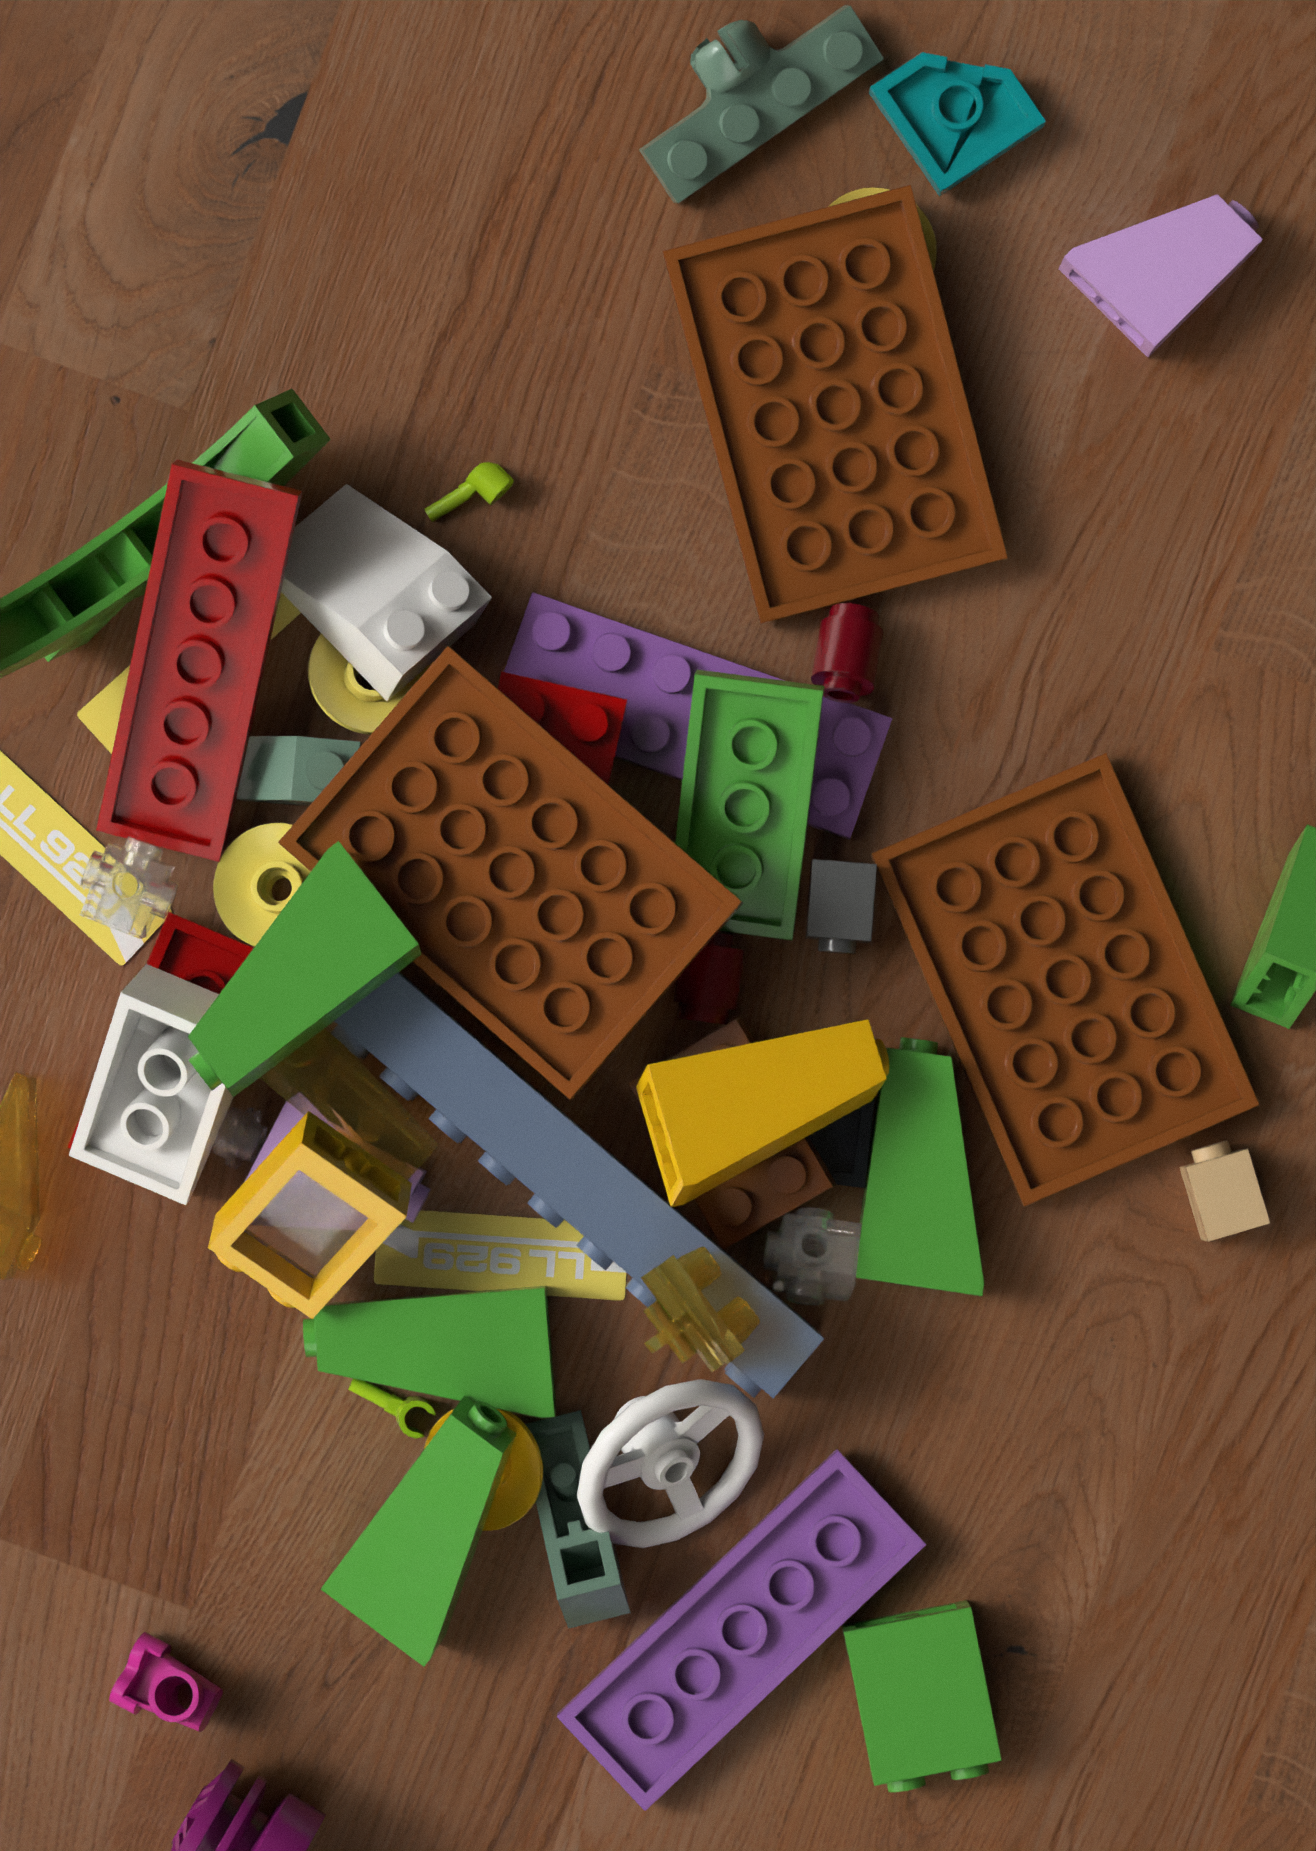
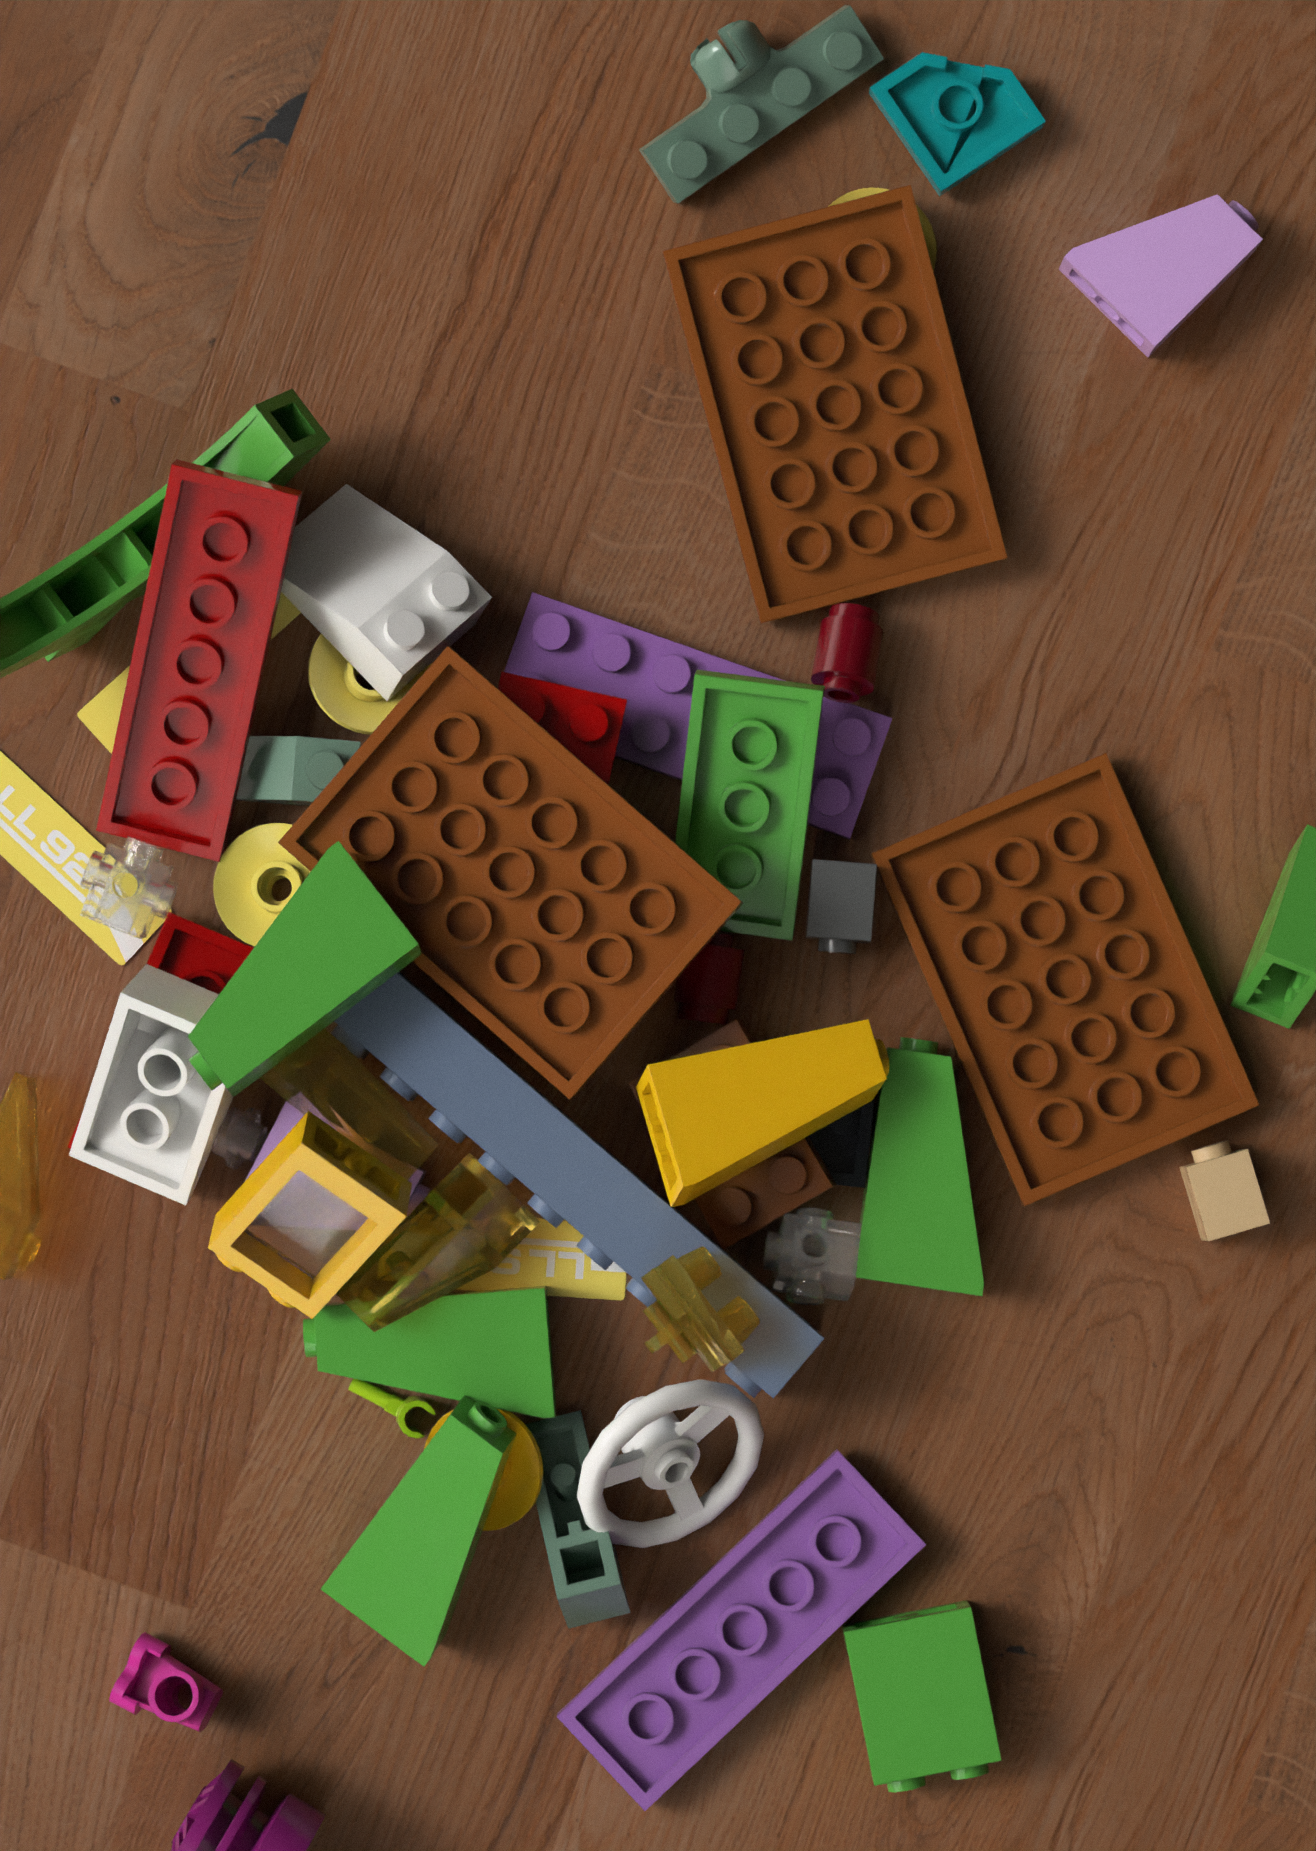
lime hand [425,462,514,522] -> none
none -> clear yellow slope [336,1153,540,1332]

